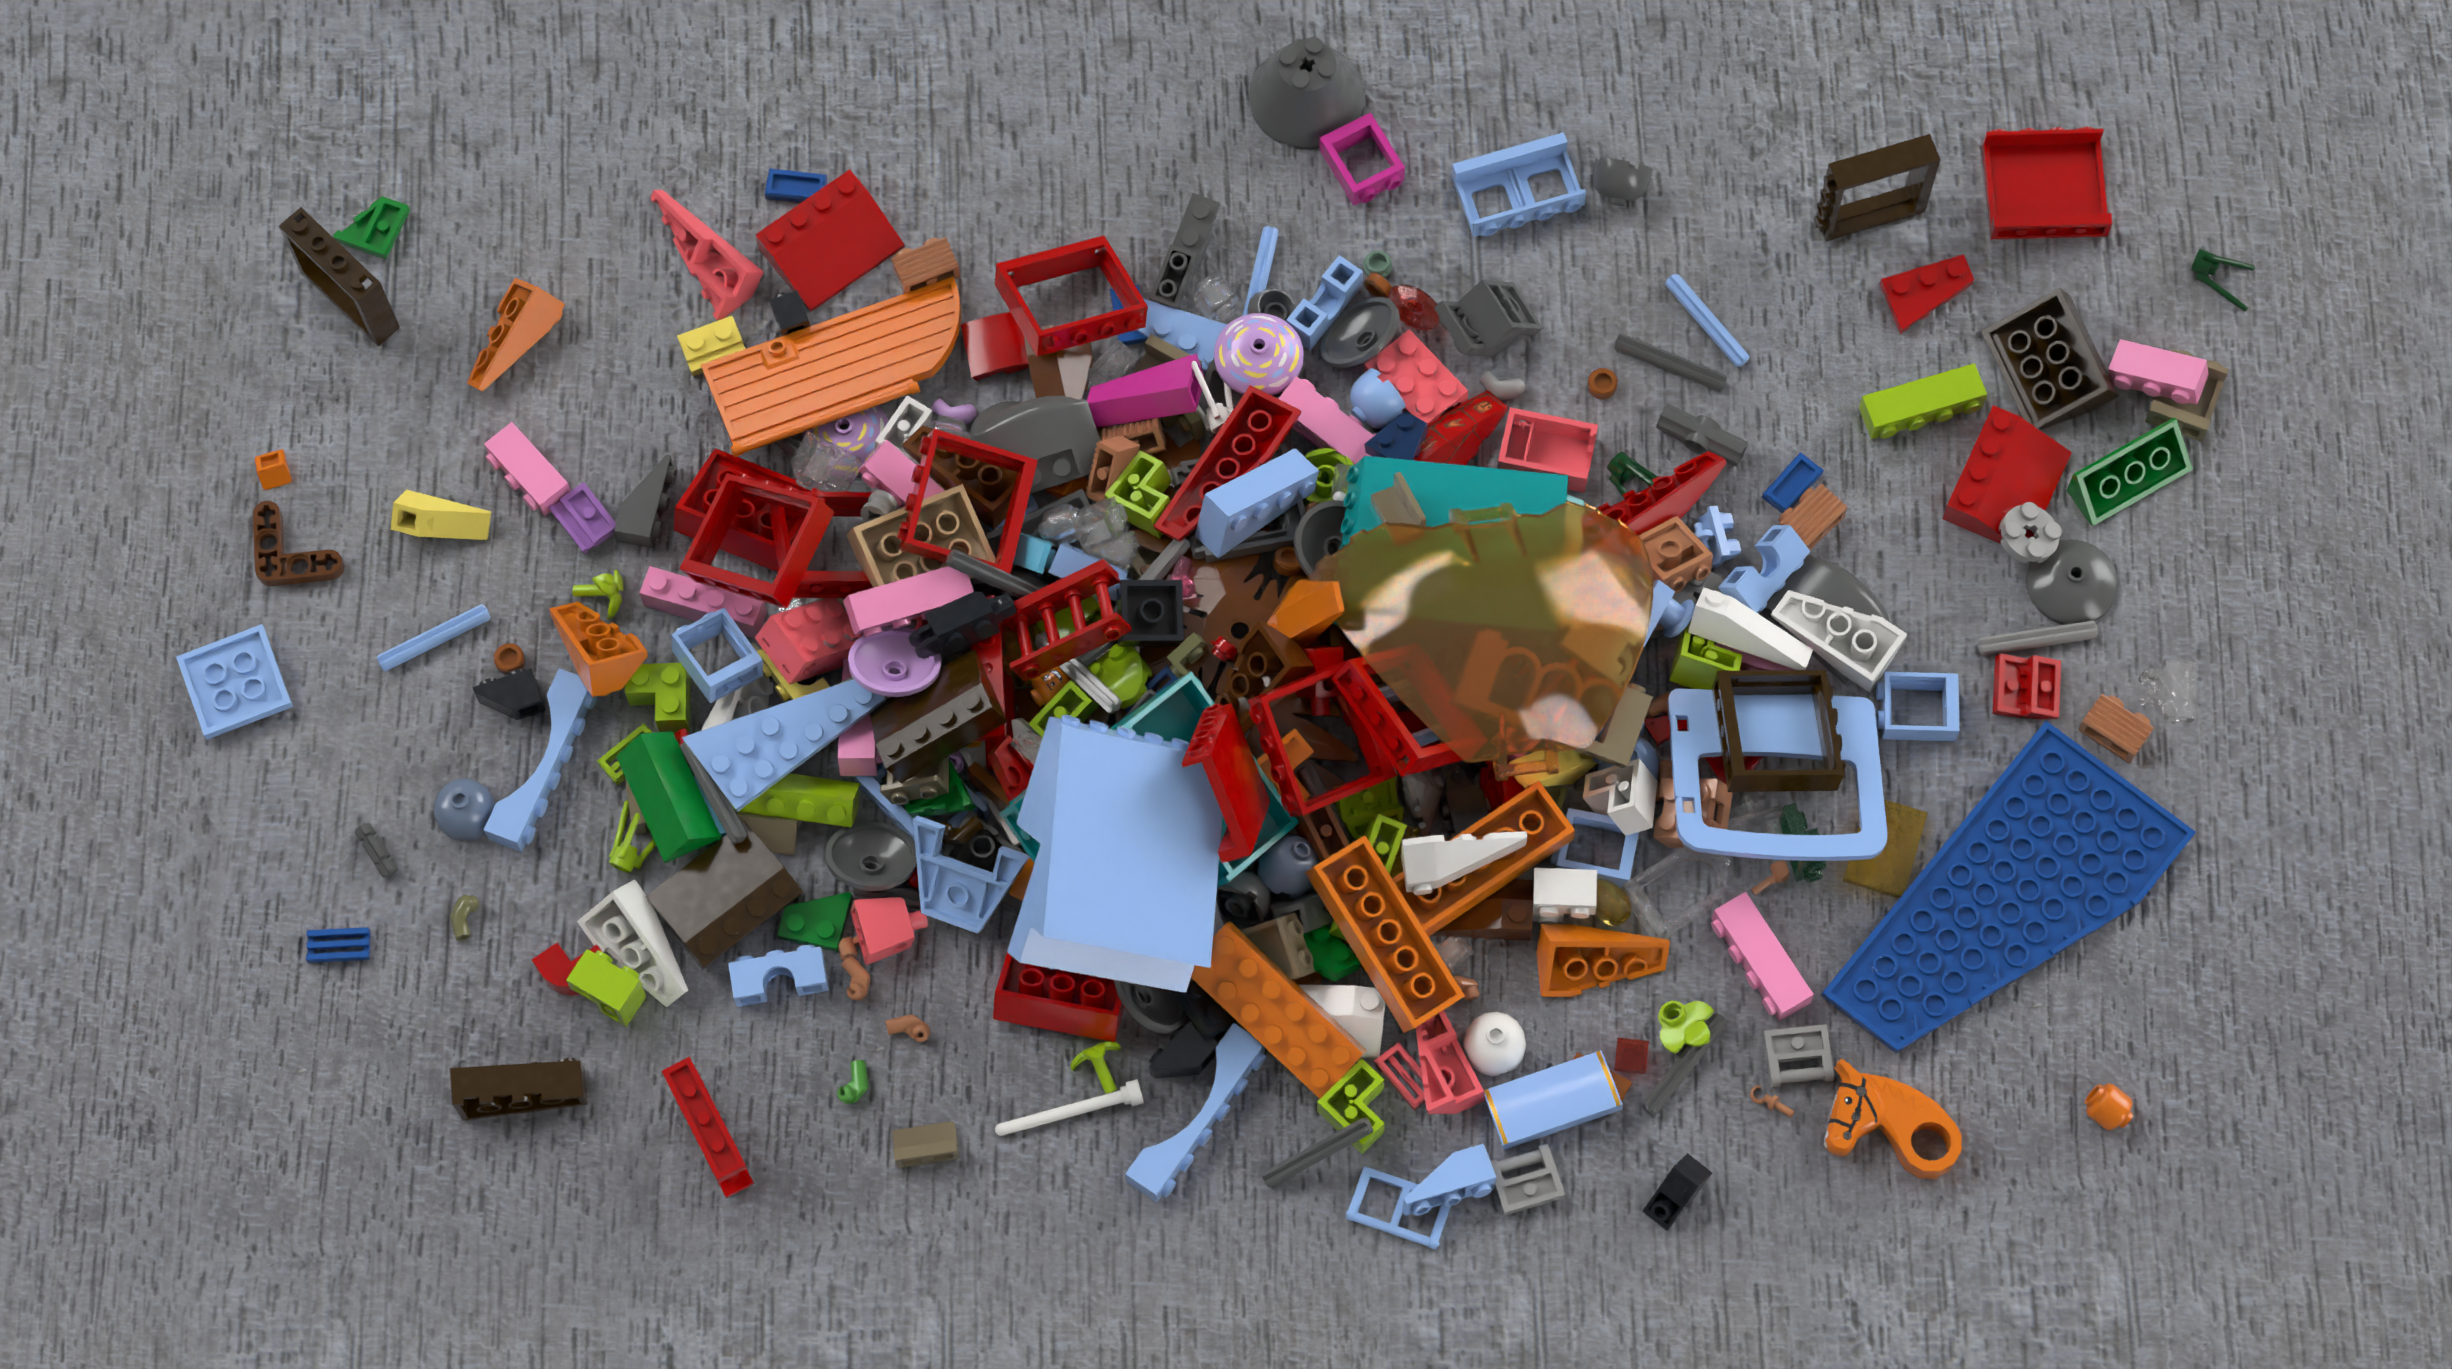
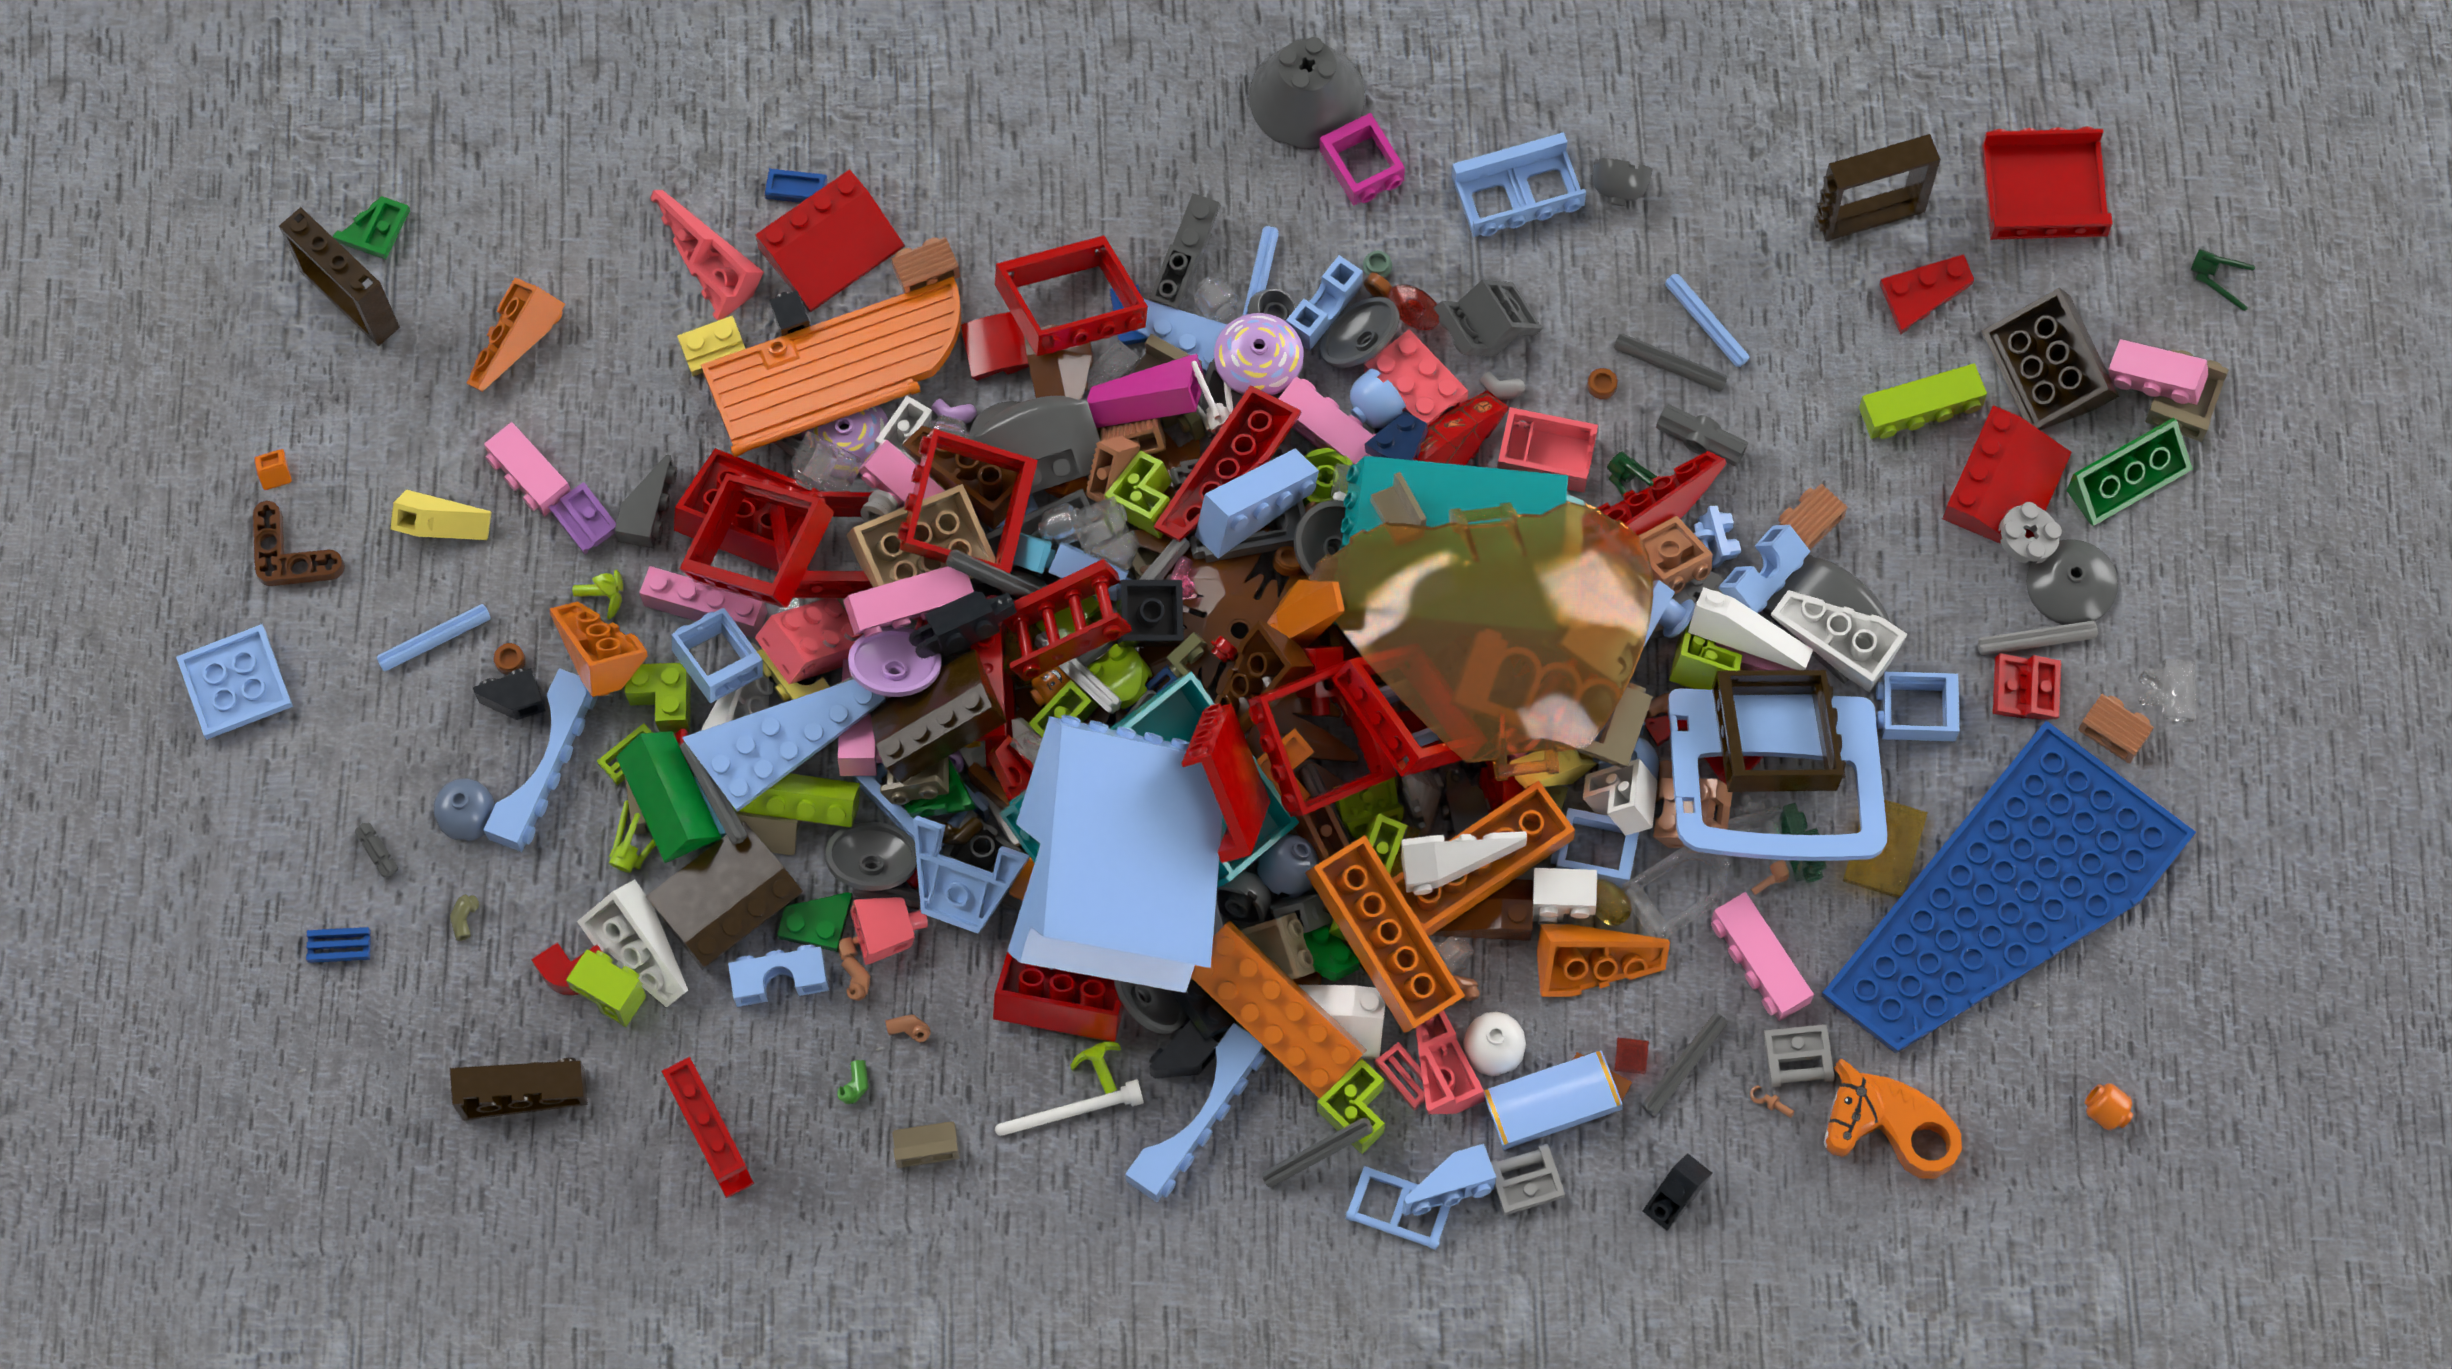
lime plate [1658,1001,1714,1054] -> none
blue tile [1762,452,1824,513] -> none

